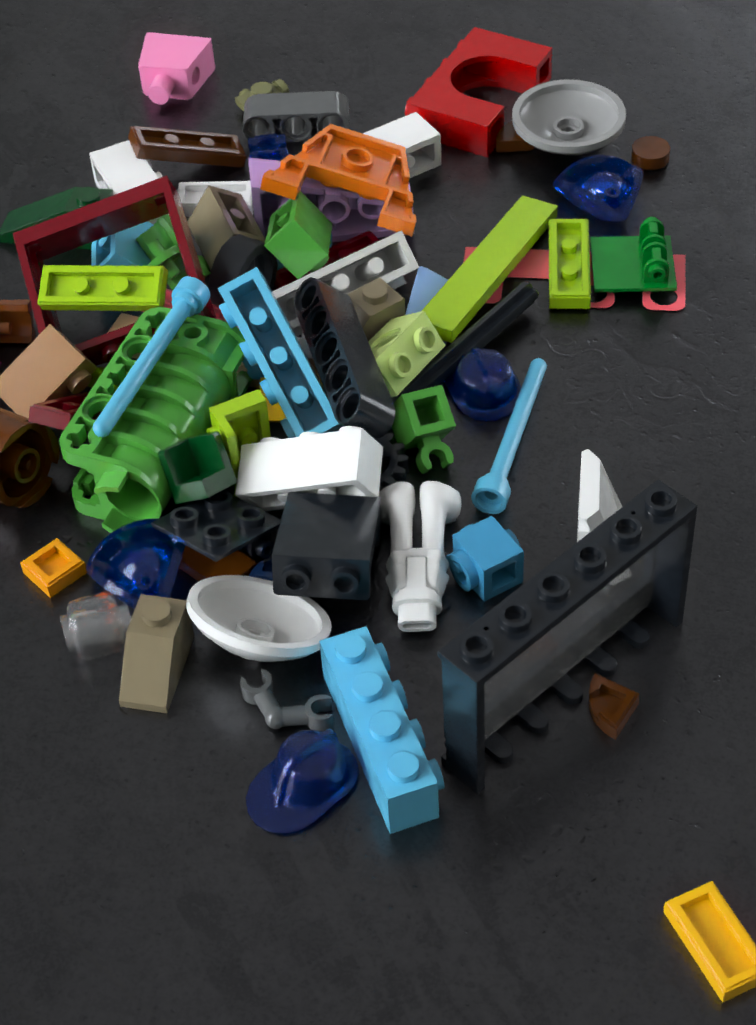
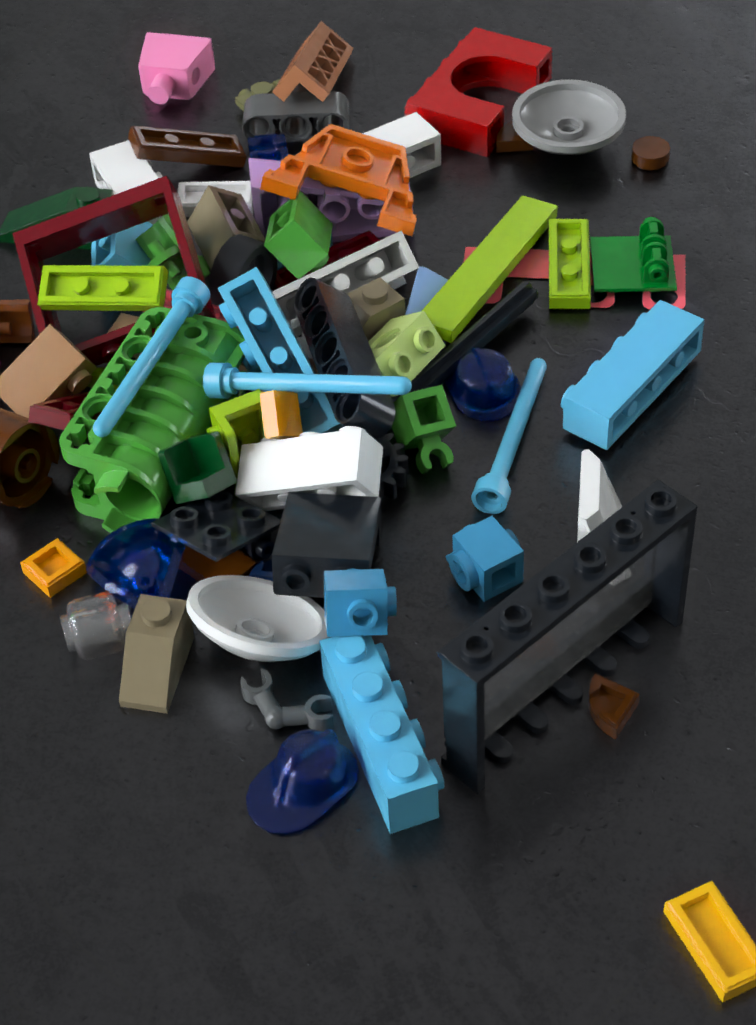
white piece [379,481,461,632] -> none
clear blue hat [553,155,643,222] -> none
none -> medium azure piece [203,362,412,399]
none -> light orange tile [260,390,303,439]
none -> nougat fence [272,21,354,102]
none -> dark azure brick [324,568,397,637]
none -> medium azure brick [561,300,704,450]

